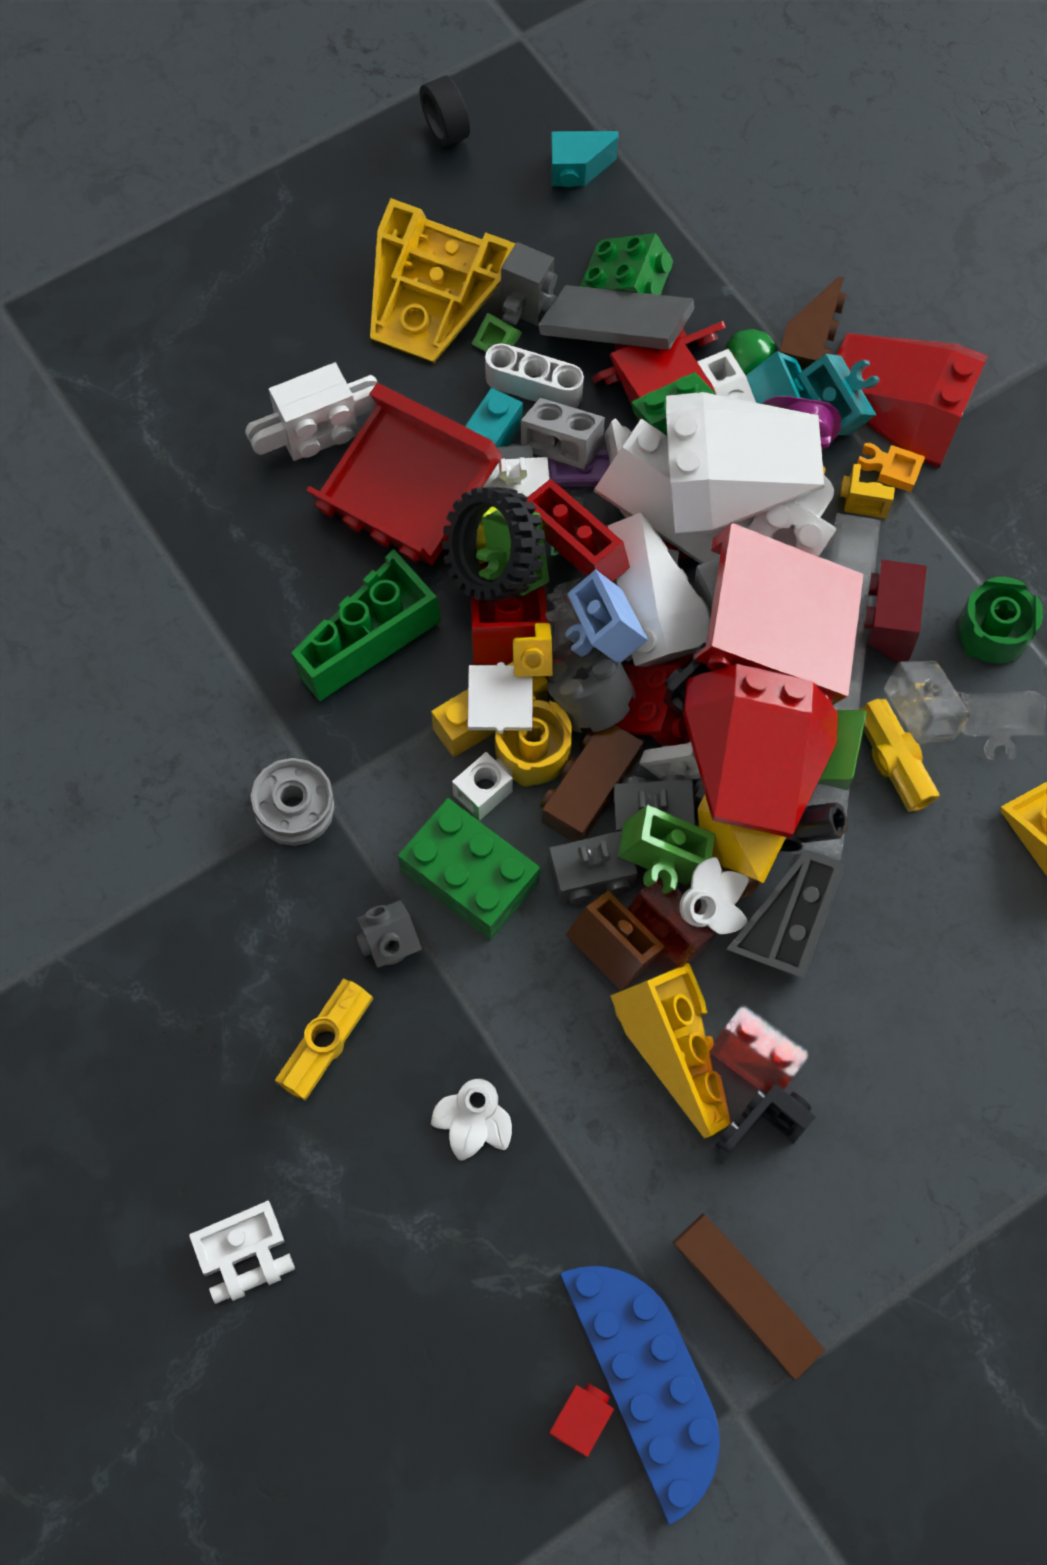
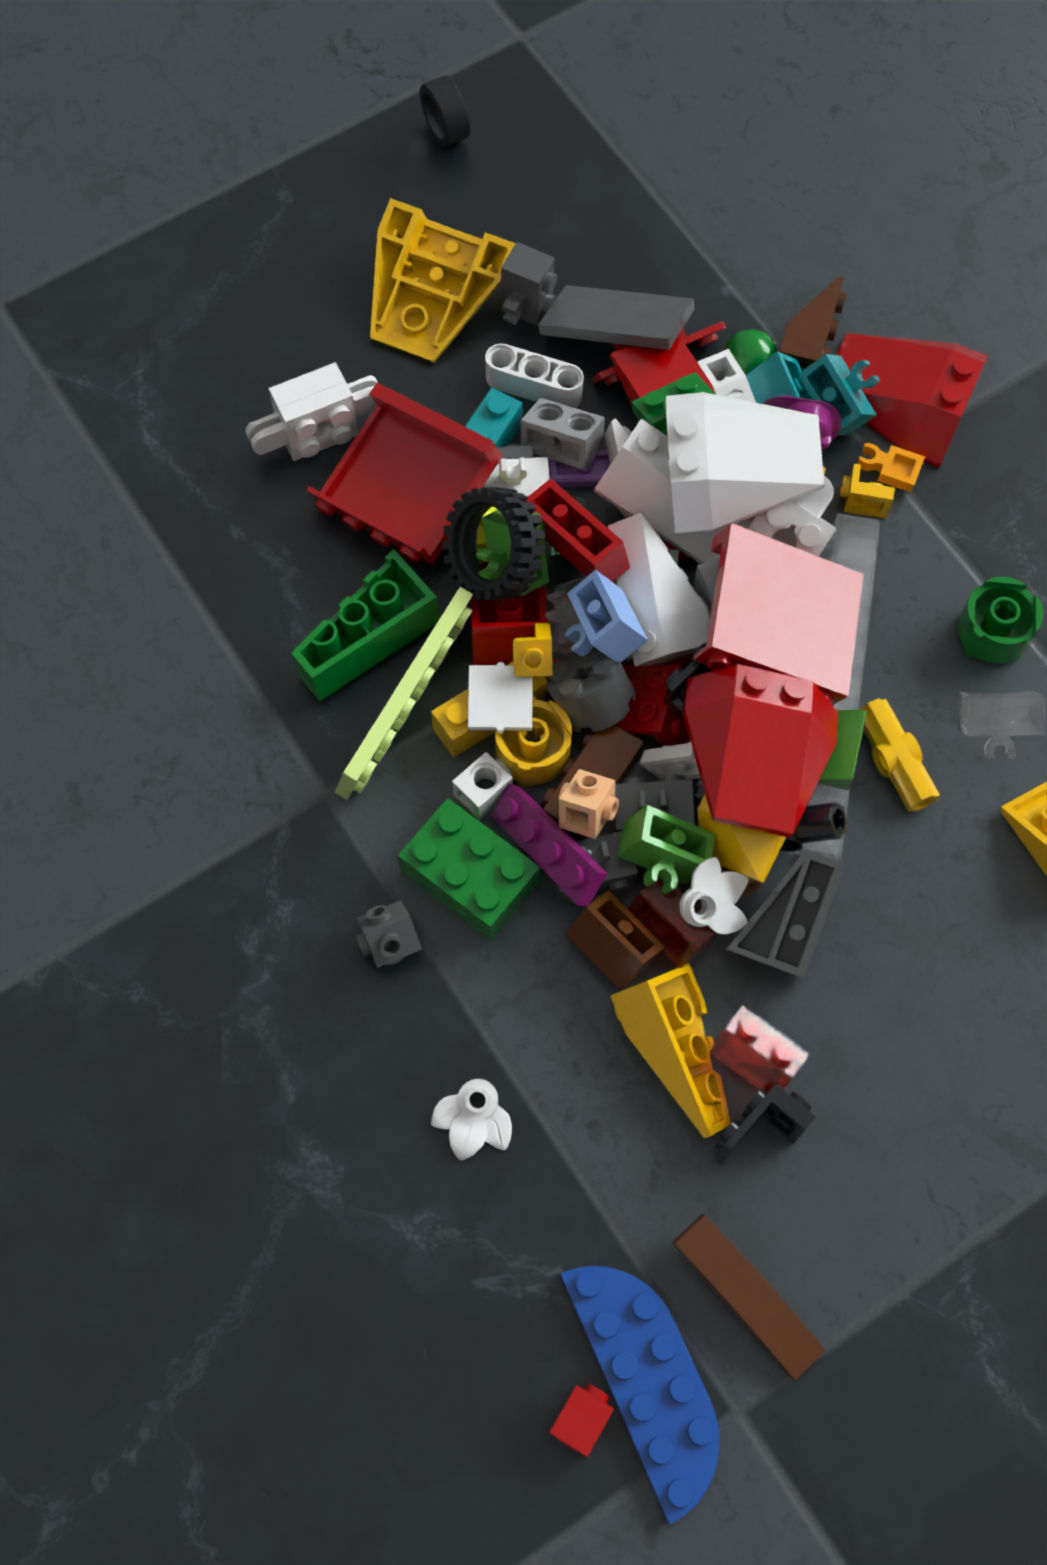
white plate [189,1201,295,1304] -> none
light grey wheel [251,758,335,846] -> none
yellow piece [275,978,373,1101] -> none
bright green slope [471,313,522,352] -> none
teal slope [551,131,619,187] -> none
green bracket [580,233,673,295] -> none
dark red slope [863,559,927,666] -> none
clear brick [884,661,971,743] -> none
none -> yellowish green plate [334,587,473,800]
none -> magenta plate [491,783,607,907]
none -> light nougat brick [559,769,619,839]

